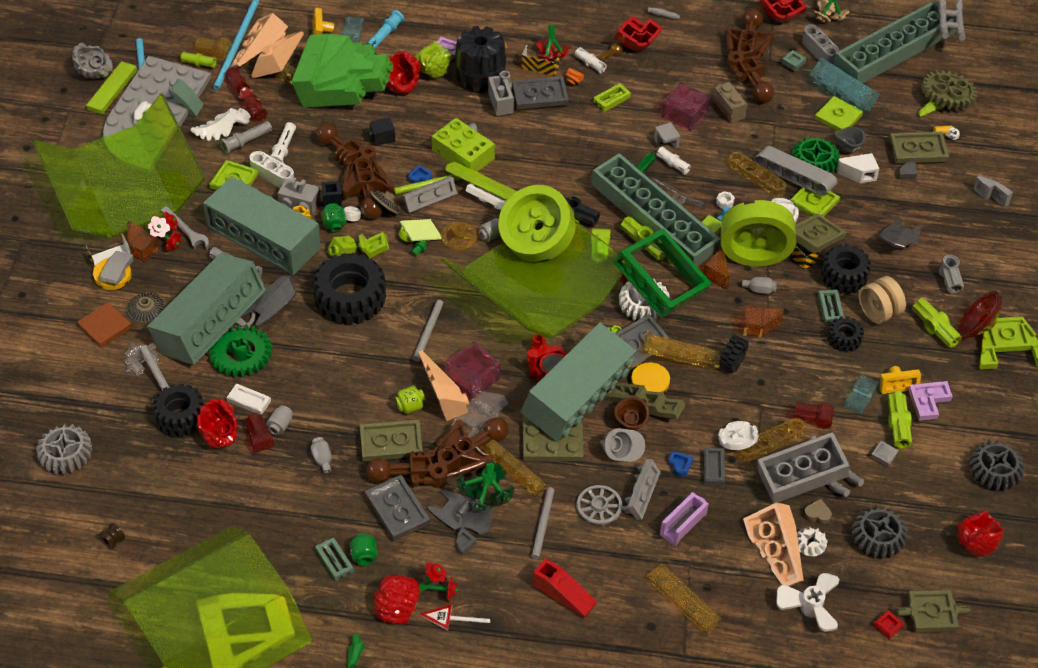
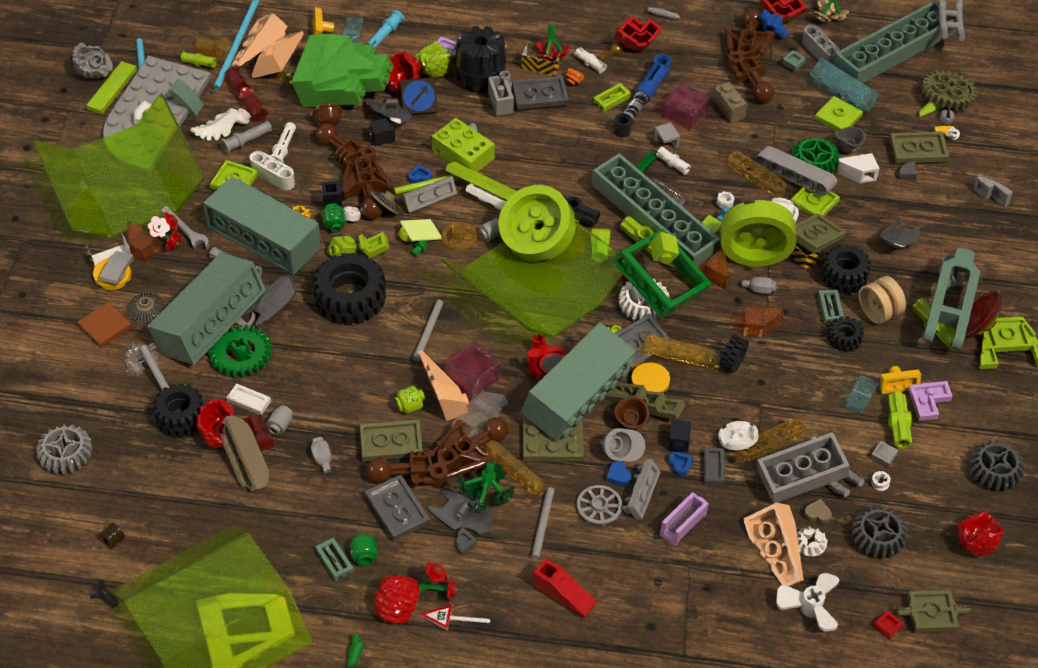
light grey brick [278,177,321,214] -> none
clear yellow tile [647,563,722,634] -> none
clear red piece [793,402,834,429] -> none
none -> black bar [90,581,119,608]
none -> dark tan brick [221,416,269,491]
none -> reddish brown helmet [312,103,342,126]
none -> flat silver shield [367,98,412,124]
none -> tile [400,77,438,115]
none -> blue tile [606,461,631,486]
none -> piece [614,54,671,138]
none -> lime brick [650,232,679,265]
none -> black brick [668,419,691,452]
none -> blue axle [758,9,789,40]
none -> white bush [871,471,890,491]
none -> sand green piece [923,247,981,351]
none -> light grey hinge [939,110,954,125]

